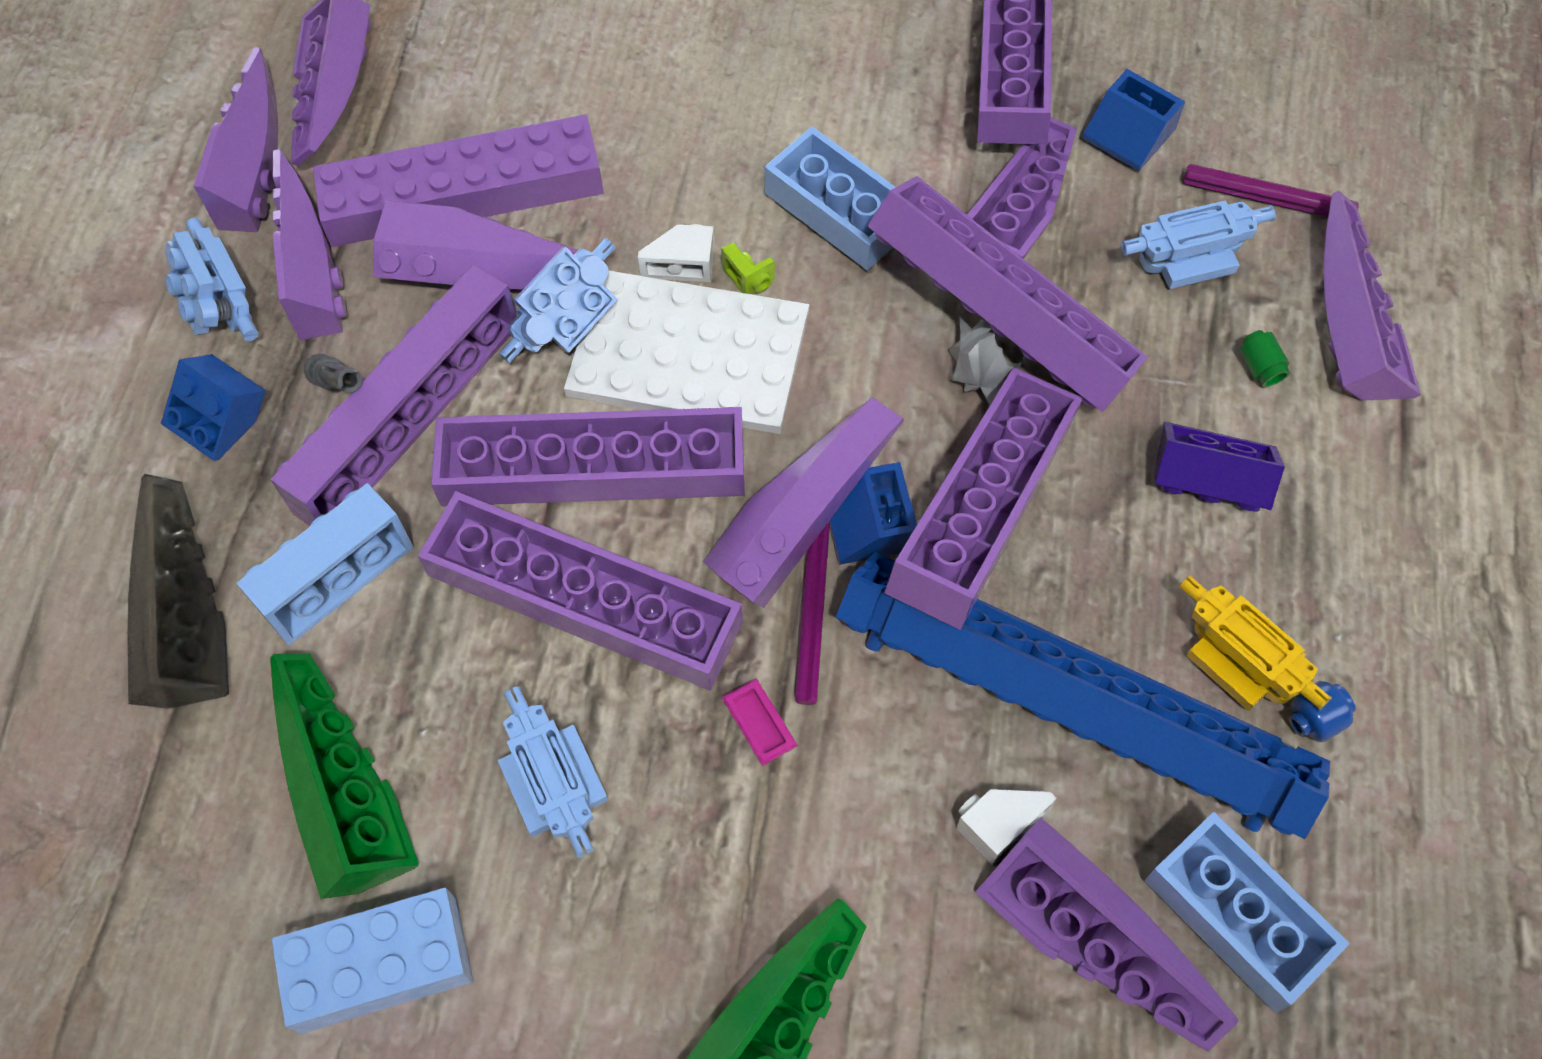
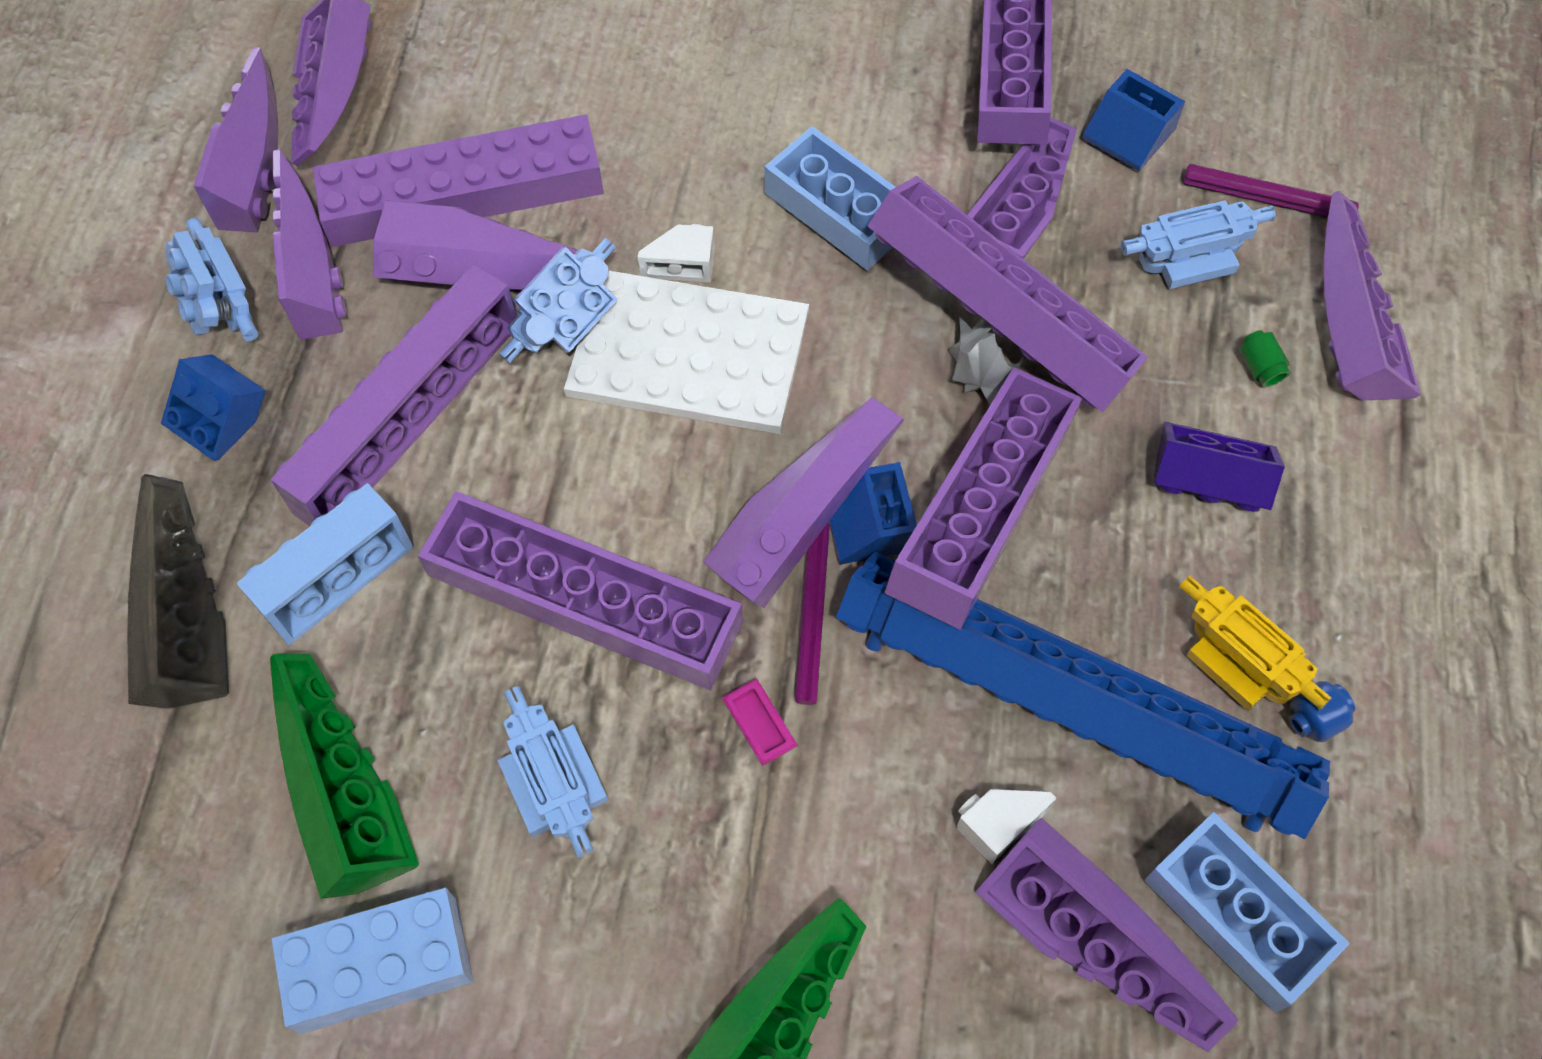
dark grey pin [304,354,362,392] -> none
medium lavender brick [431,407,745,506] -> none
lime bracket [721,242,775,295] -> none

